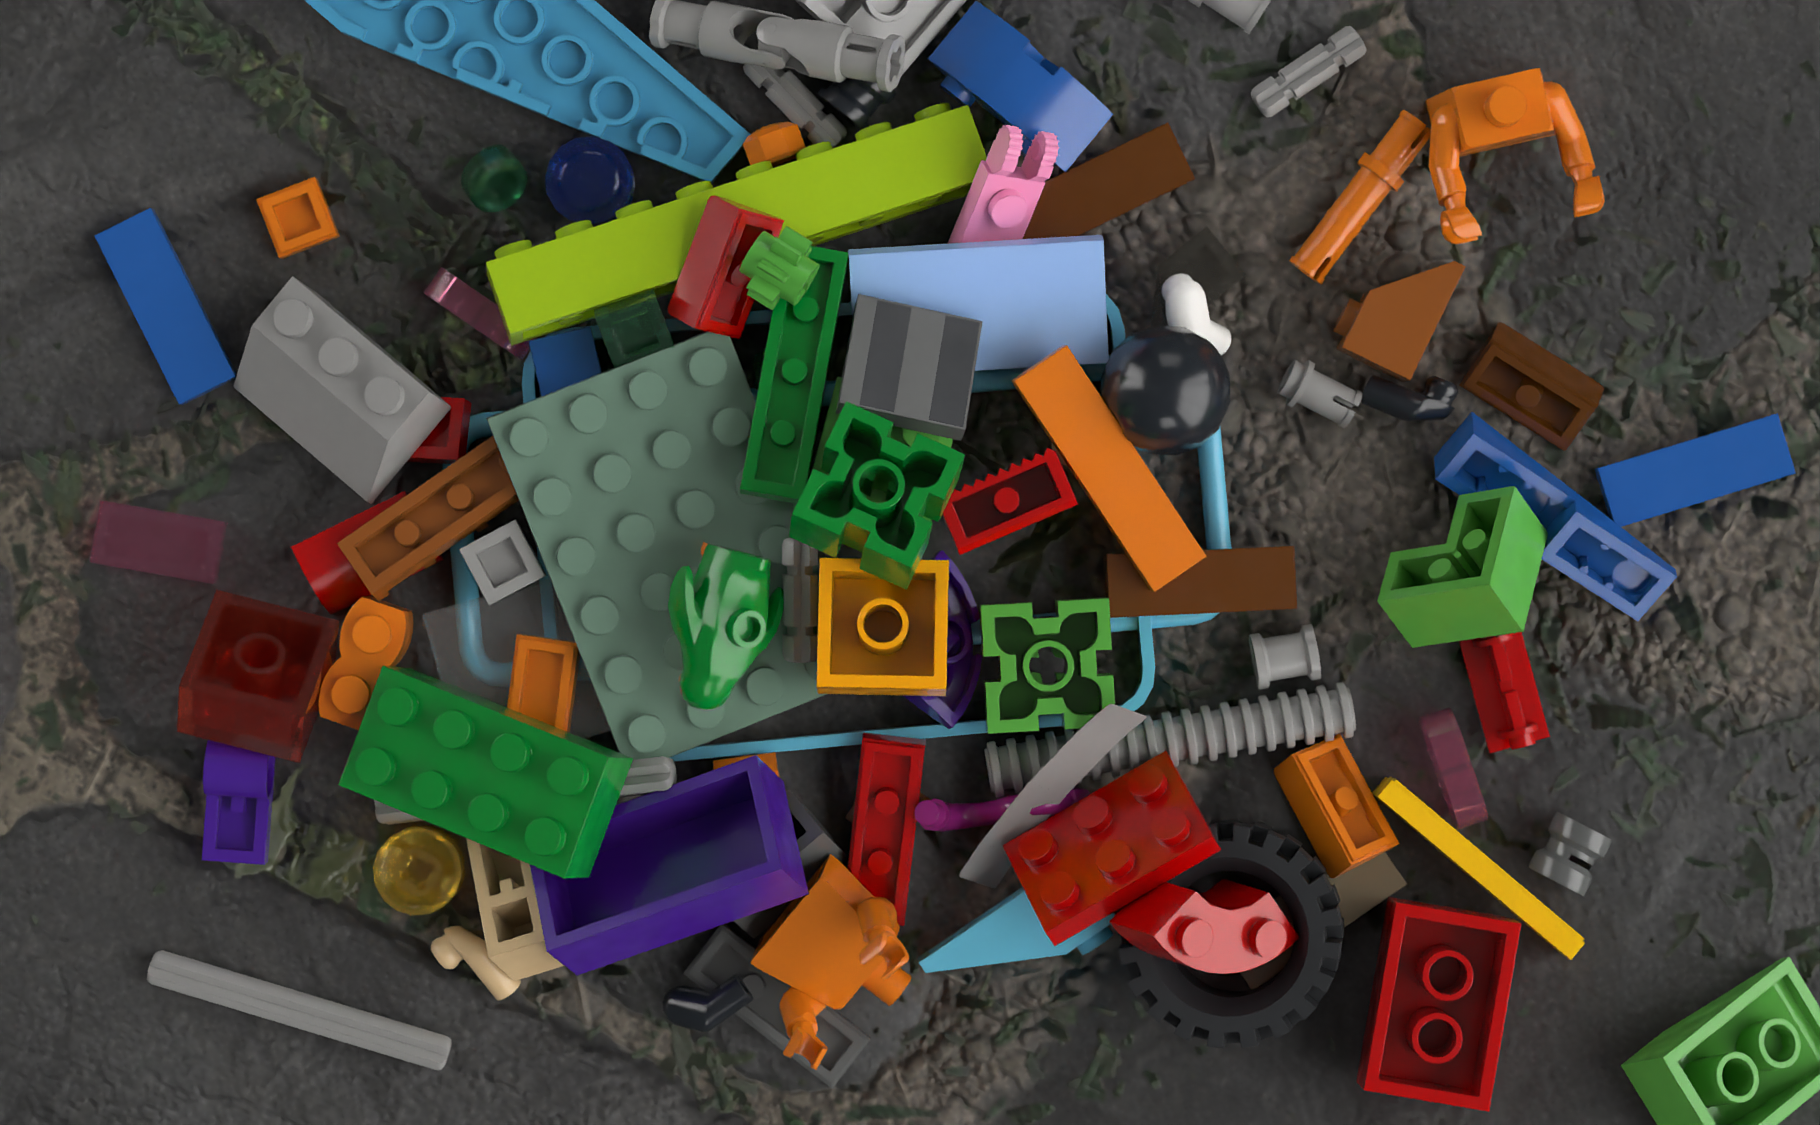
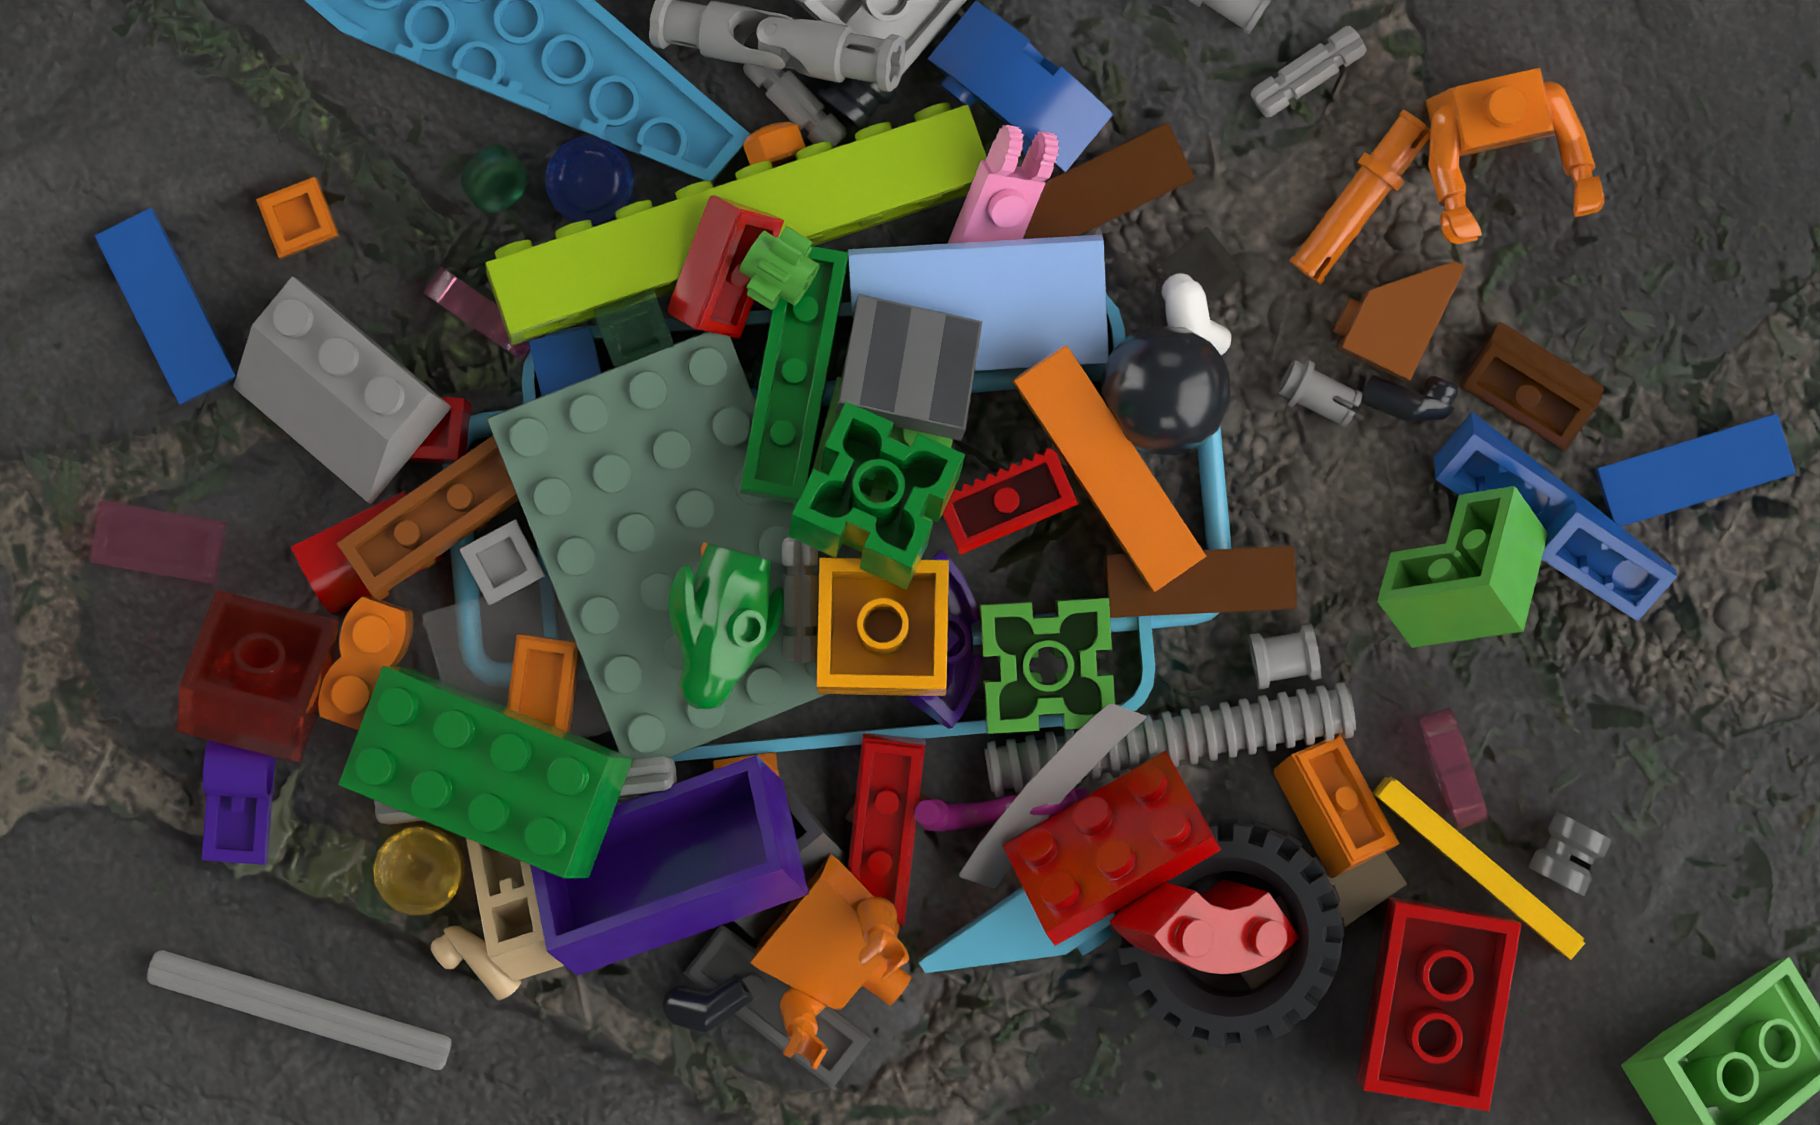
red hinge [1459,632,1550,753] -> none

